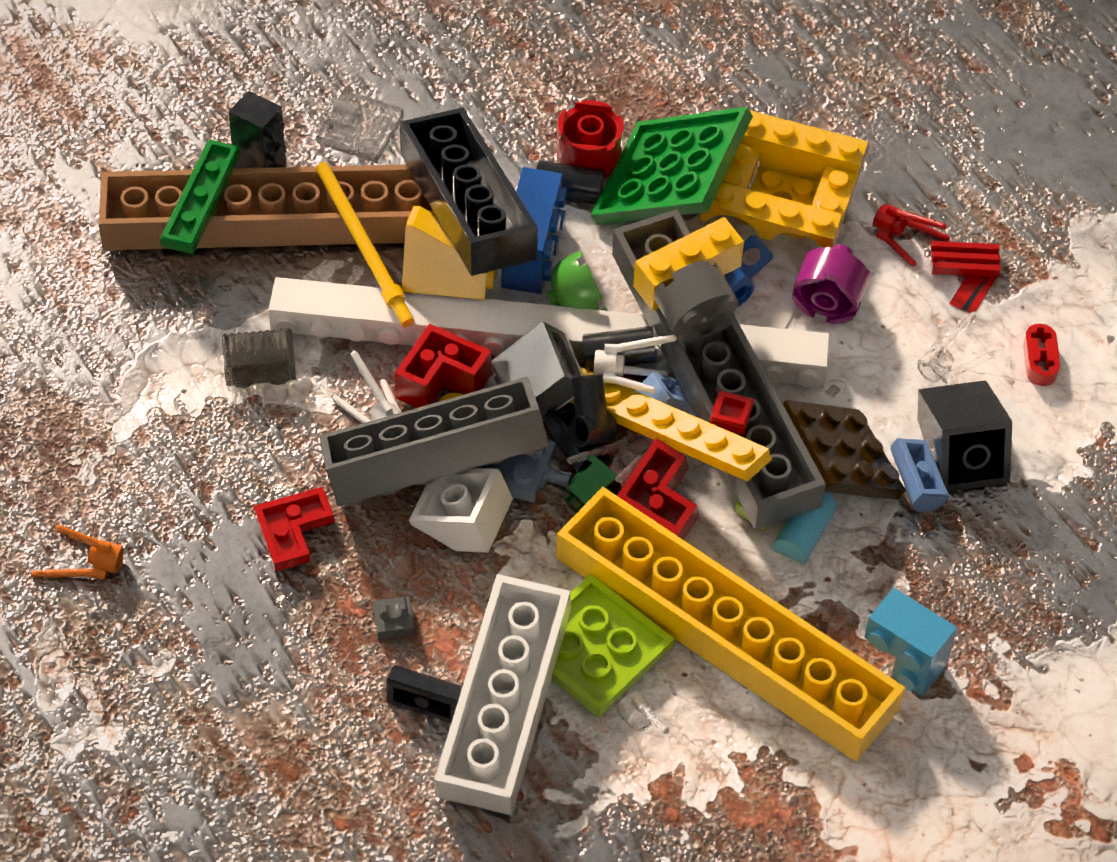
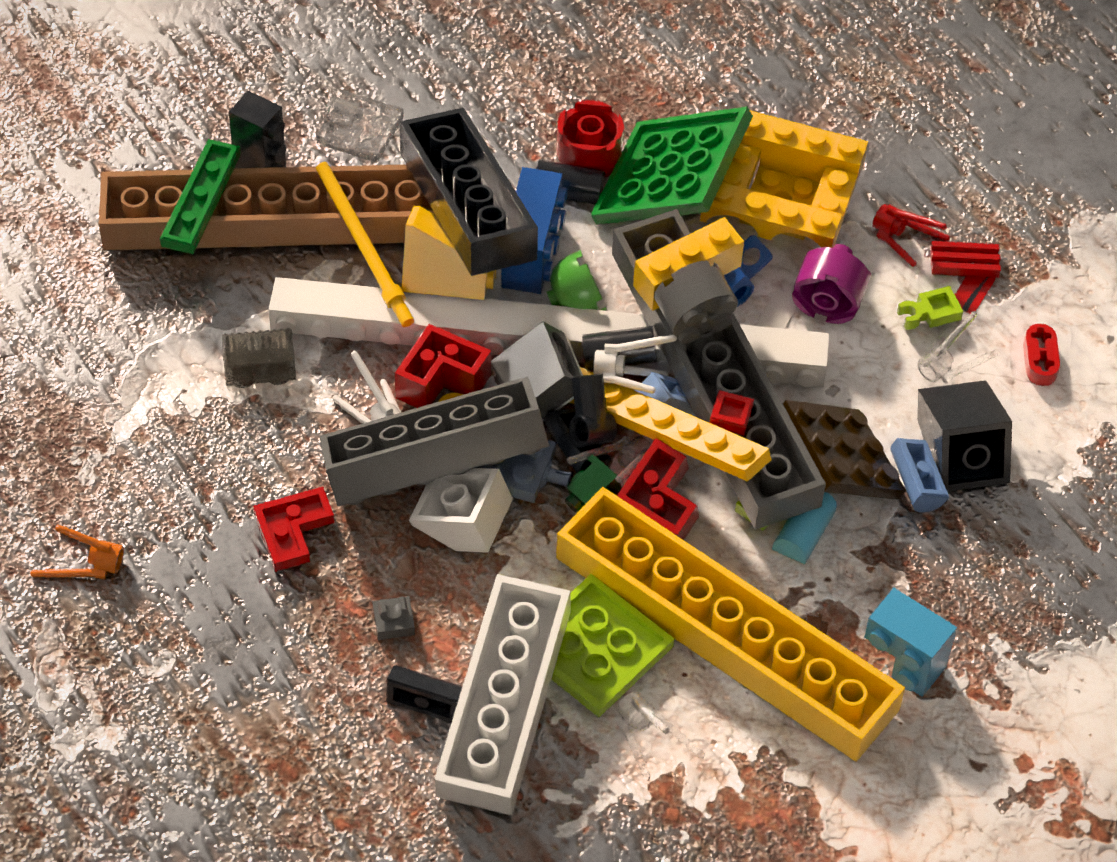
none -> lime plate [897,286,963,330]

